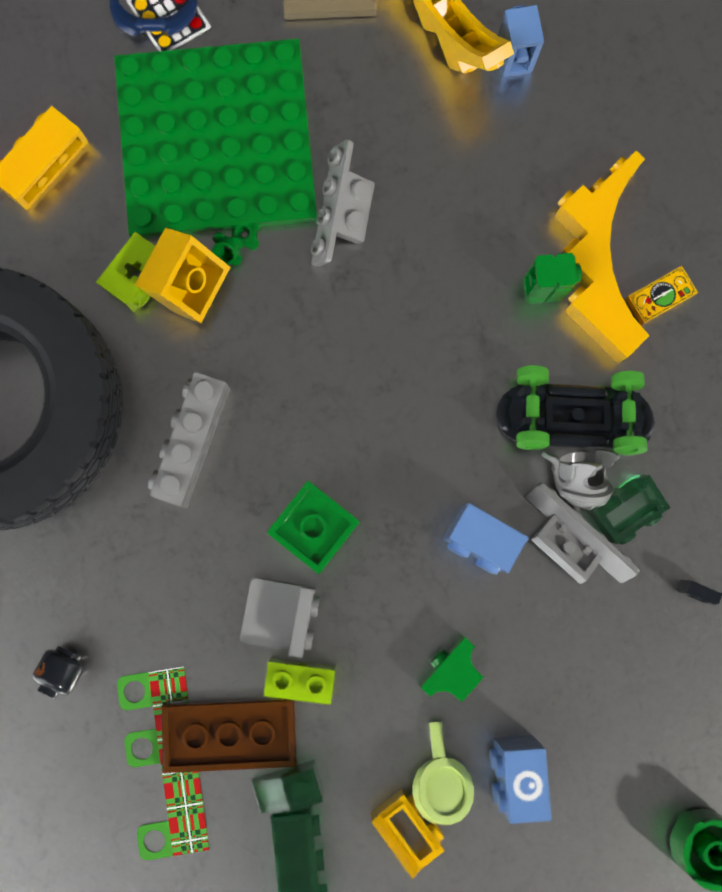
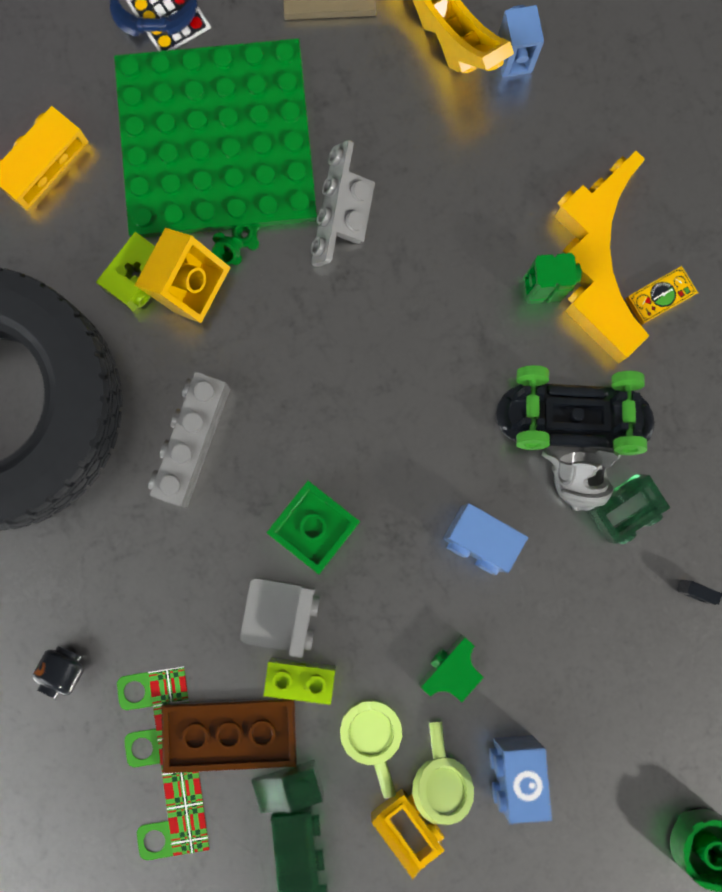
light grey bracket [525,482,640,584] -> none
none -> yellowish green piece [340,699,402,799]

